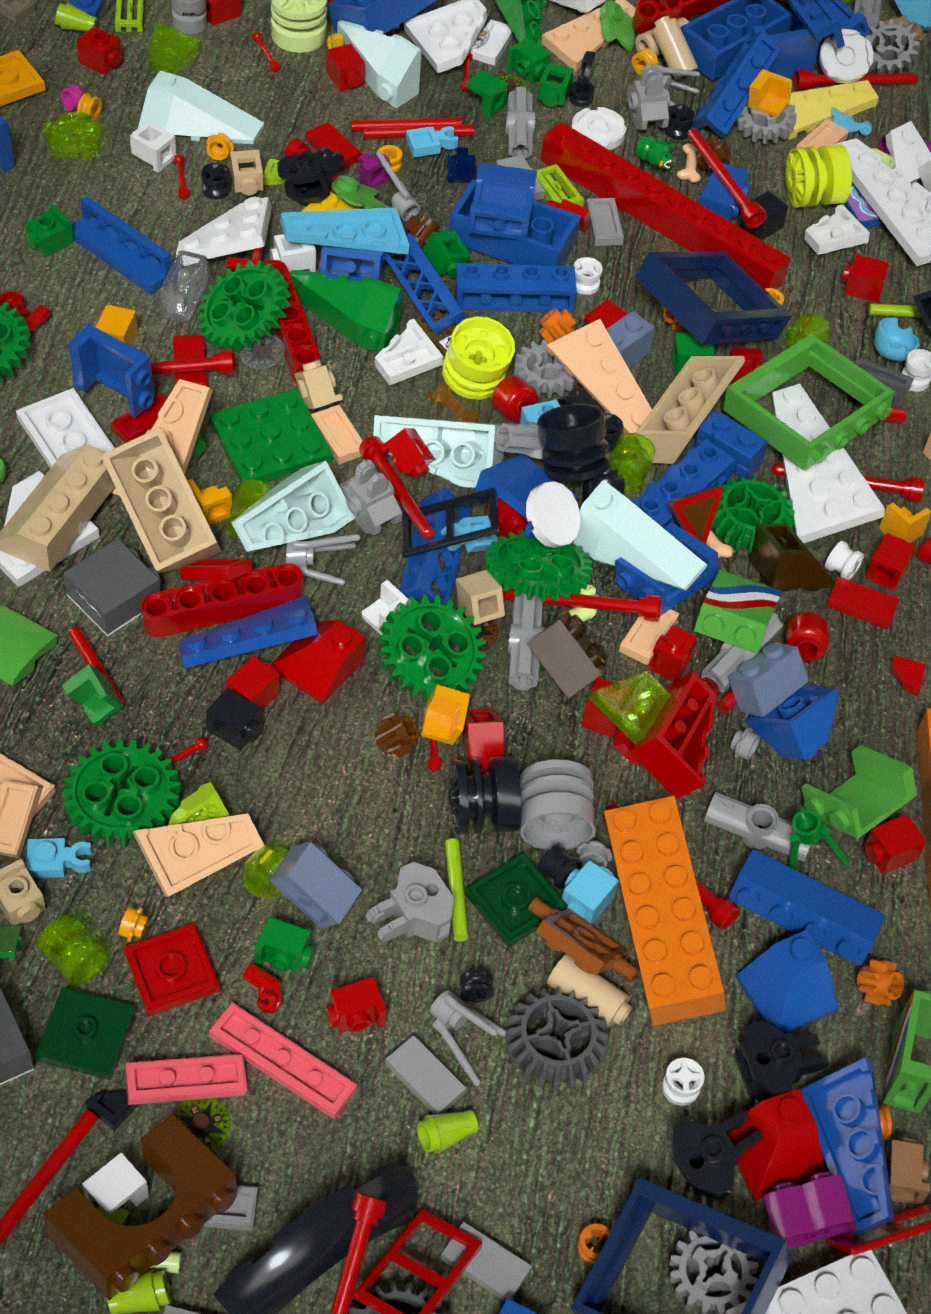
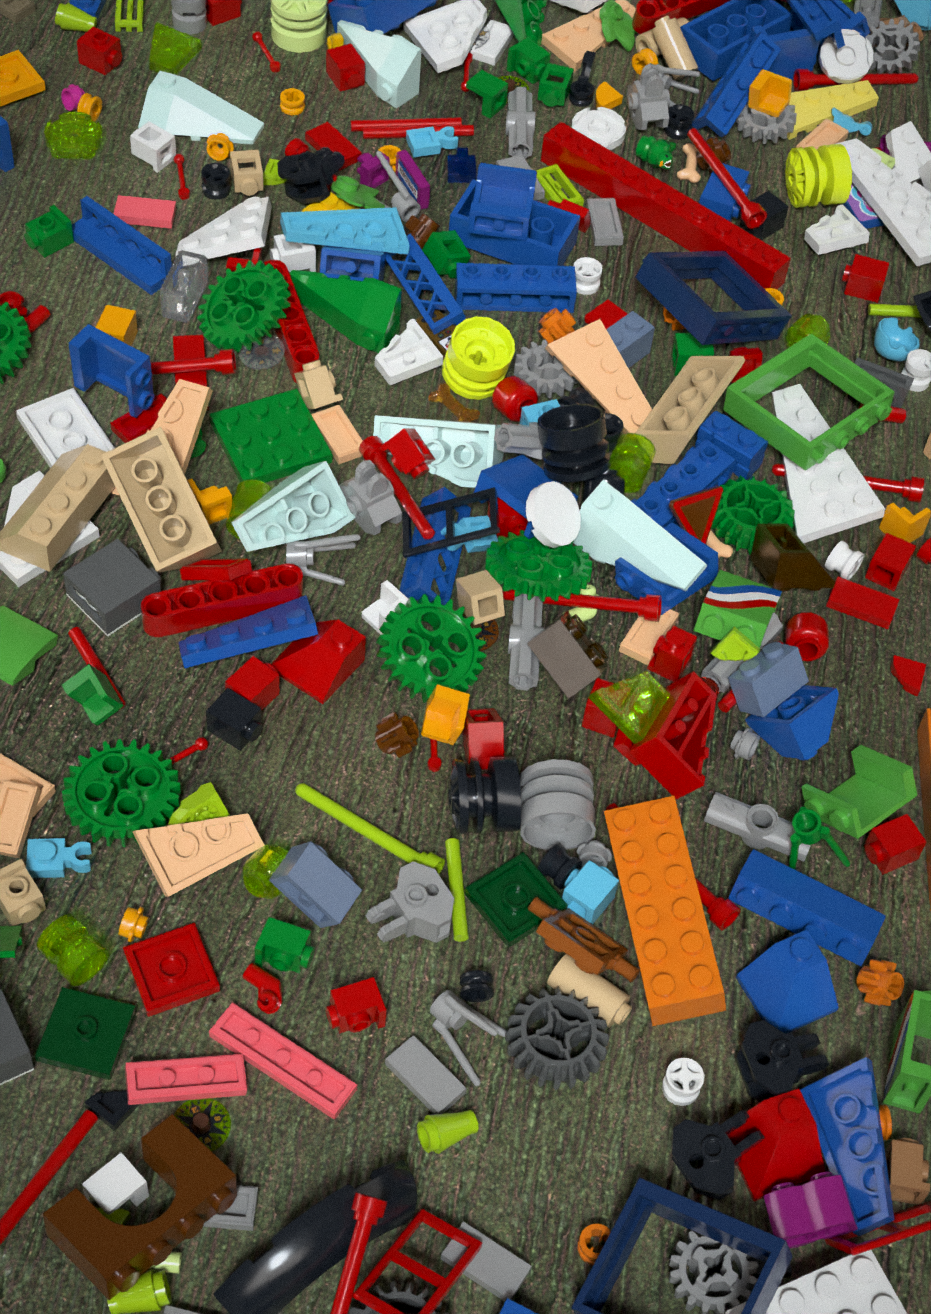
none -> coral tile [113,195,176,229]
none -> light orange bush [280,88,305,116]
none -> lime piece [295,783,445,875]
none -> magenta tile [396,150,430,210]
none -> light orange tile [595,82,623,109]
none -> lime tile [711,626,760,661]

